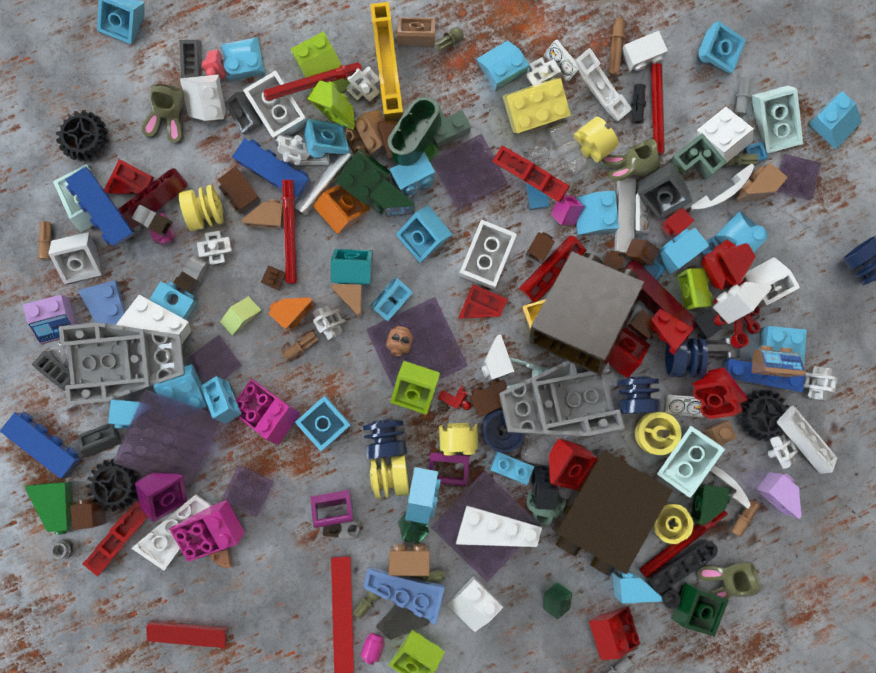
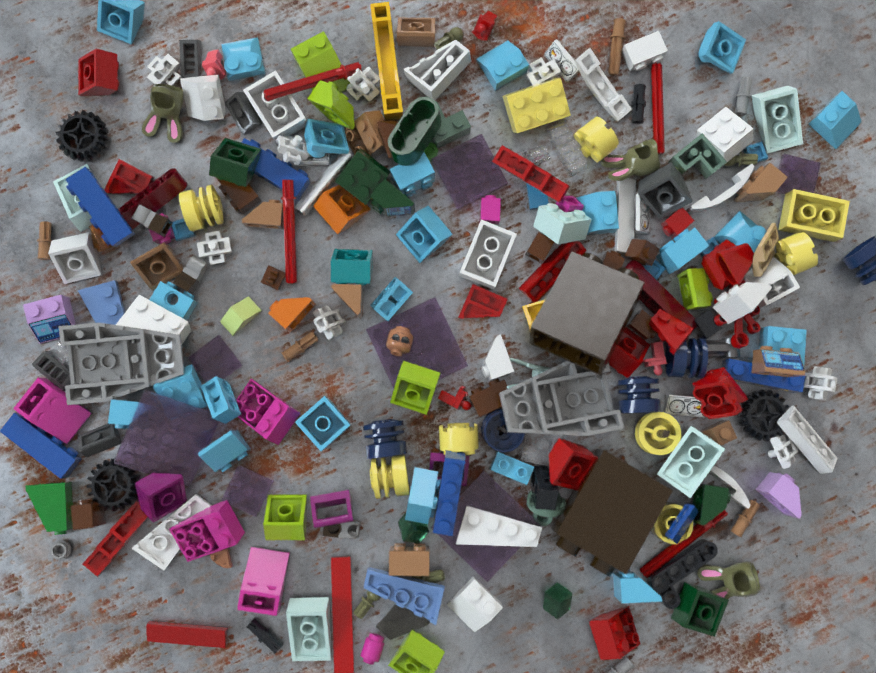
none -> dark pink slope [13,377,92,444]
none -> red slope [78,48,119,96]
none -> clear orange cone [89,224,112,252]
none -> medium nougat slope [130,243,184,291]
none -> white piece [147,54,182,86]
none -> dark azure tile [172,218,195,241]
none -> medium azure slope [197,430,251,473]
none -> dark green slope [209,138,261,187]
none -> slope [237,547,290,616]
none -> black pin [246,618,283,654]
none -> lime slope [263,495,307,540]
none -> light aqua slope [286,597,332,661]
none -> white wedge [404,40,471,100]
none -> blue brick [433,450,465,536]
none -> red piece [472,11,497,40]
none -> dark pink brick [480,195,501,225]
none -> light aqua brick [533,203,592,244]
none -> coral piece [642,341,667,376]
none -> blue slope [665,503,698,544]
none -> tan slope [753,223,779,277]
none -> light yellow brick [774,232,818,276]
none -> light yellow brick [779,189,850,242]

